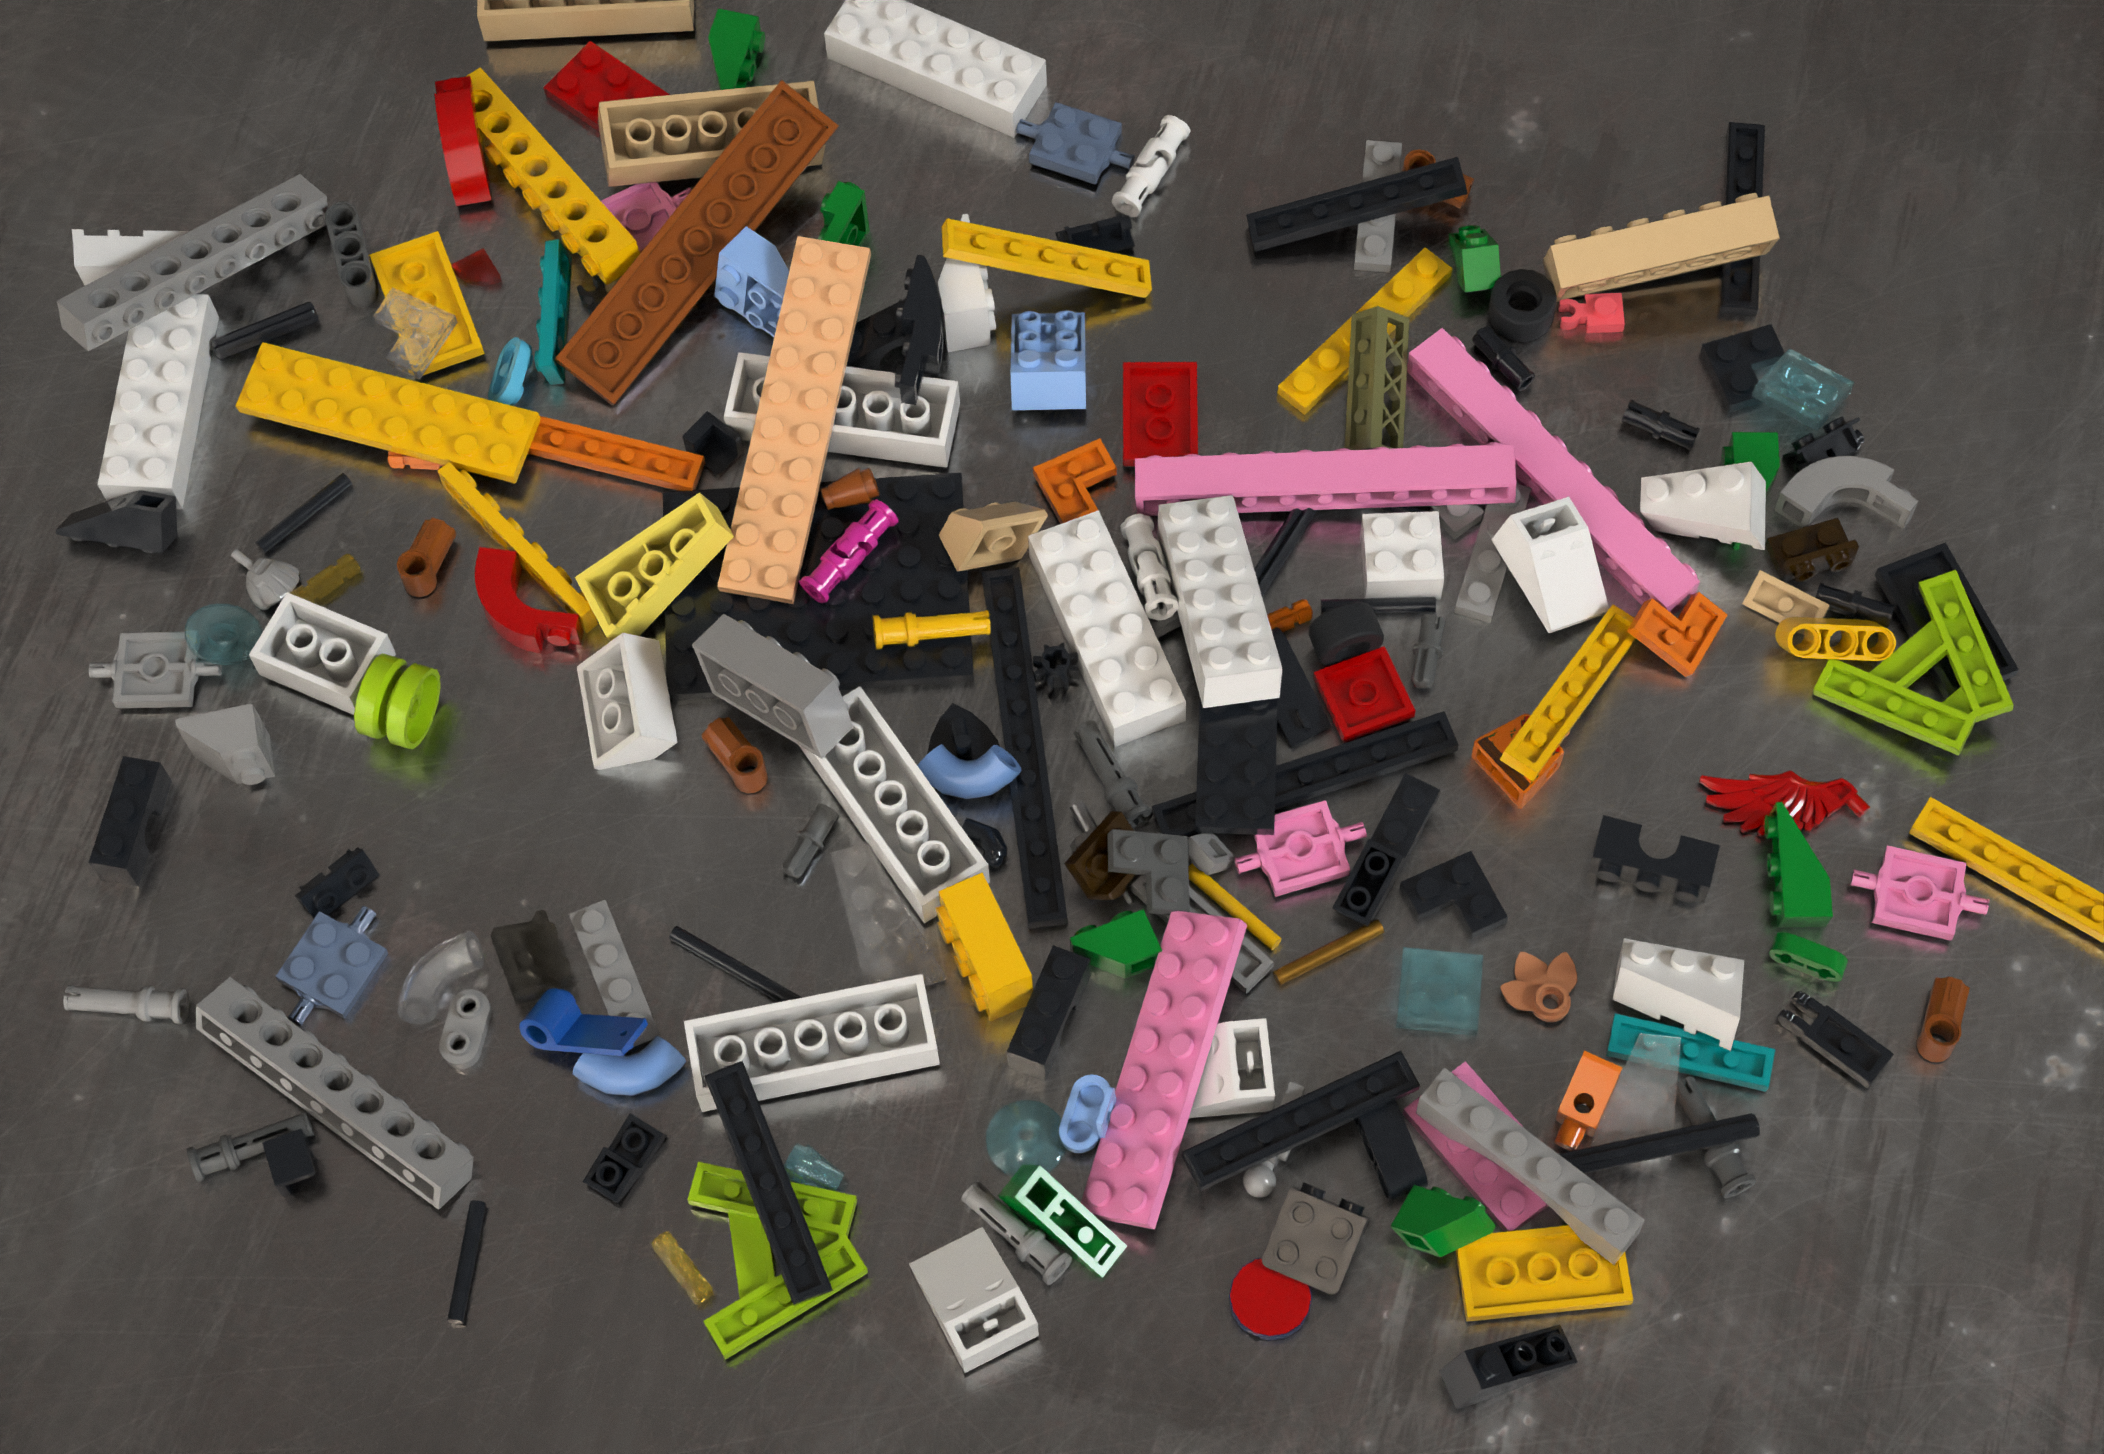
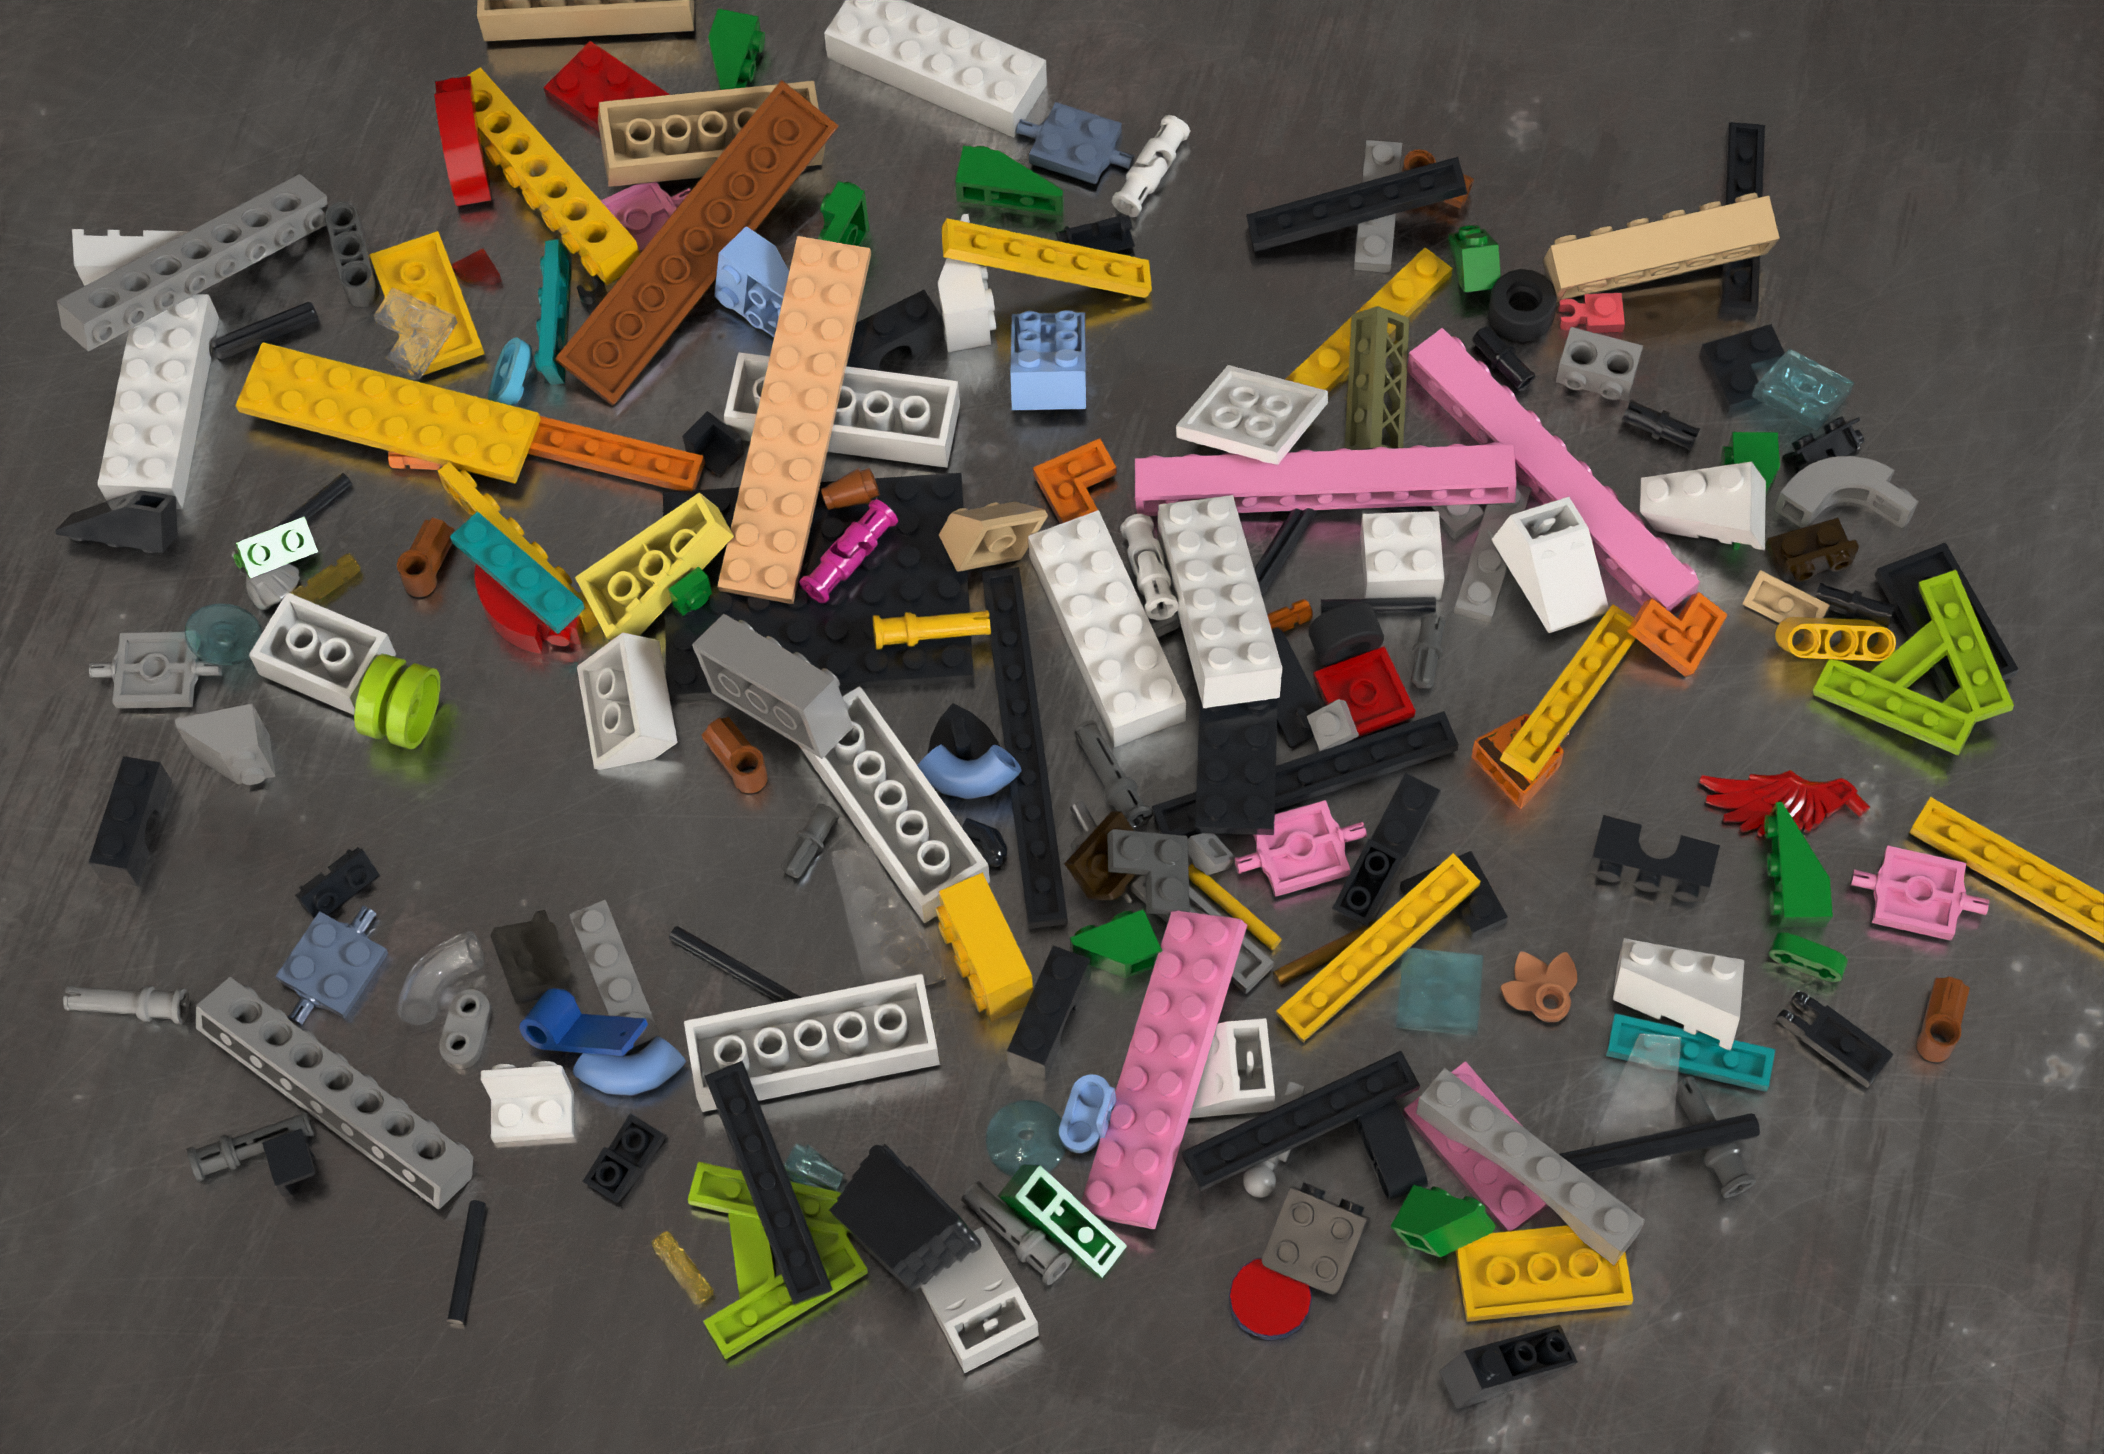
black slope [895,255,943,405] -> none
black gear [1033,643,1079,692] -> none
red plate [1123,362,1198,467] -> none
orange torso [1554,1050,1623,1151] -> none
none -> hinge [234,516,318,578]
none -> teal plate [450,511,585,634]
none -> white bracket [481,1061,574,1143]
none -> green plate [669,566,712,616]
none -> black piece [829,1143,982,1293]
none -> green slope [955,145,1064,216]
none -> white plate [1176,365,1328,465]
none -> yellow plate [1276,853,1481,1043]
none -> light grey plate [1307,699,1359,751]
none -> light grey brick [1556,327,1643,401]

